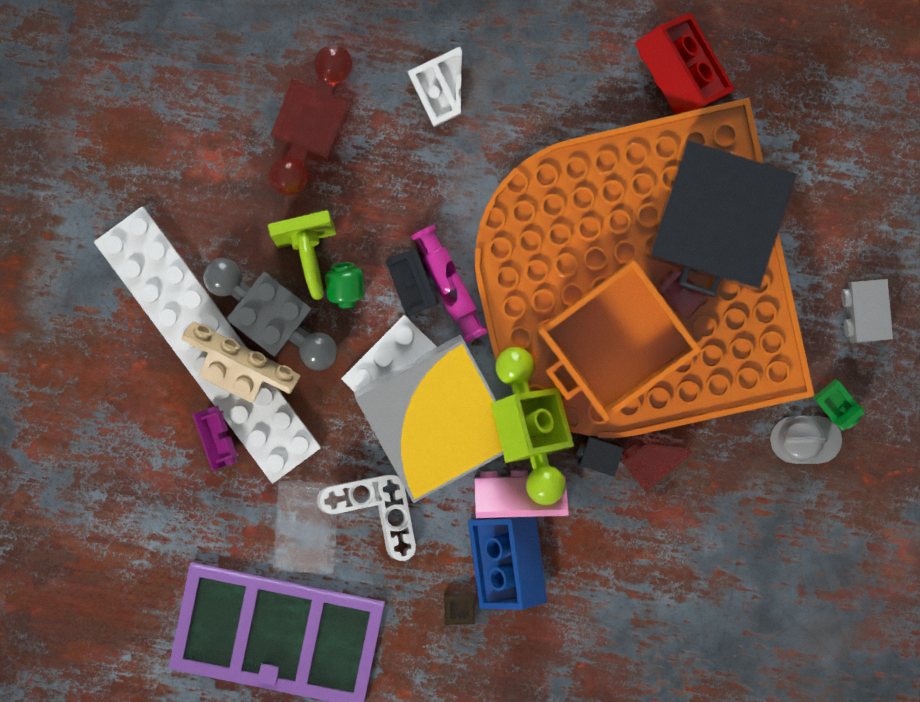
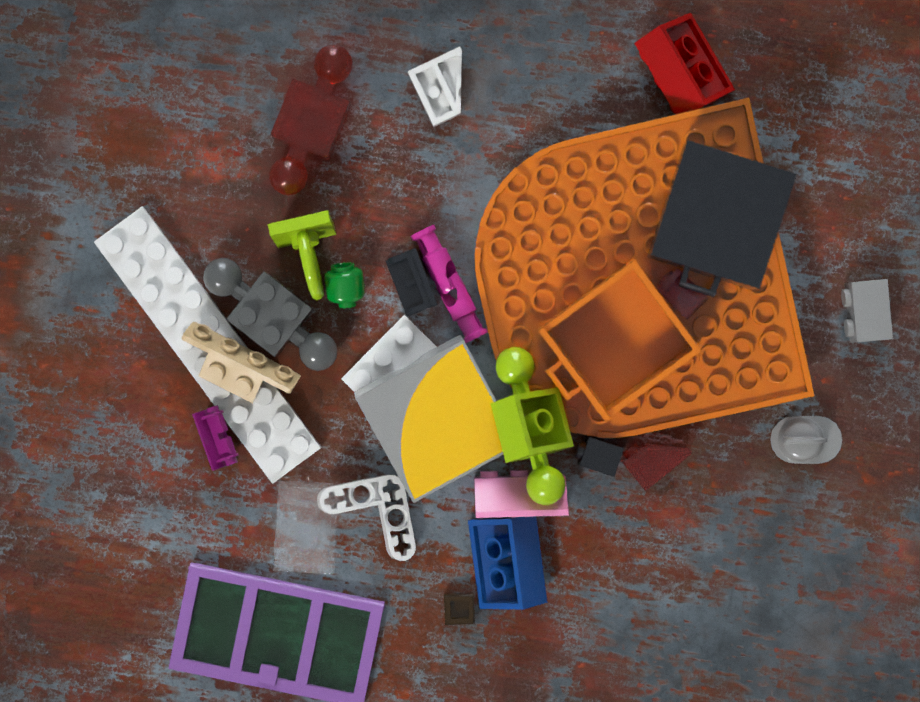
green bracket [813,379,865,431] -> none

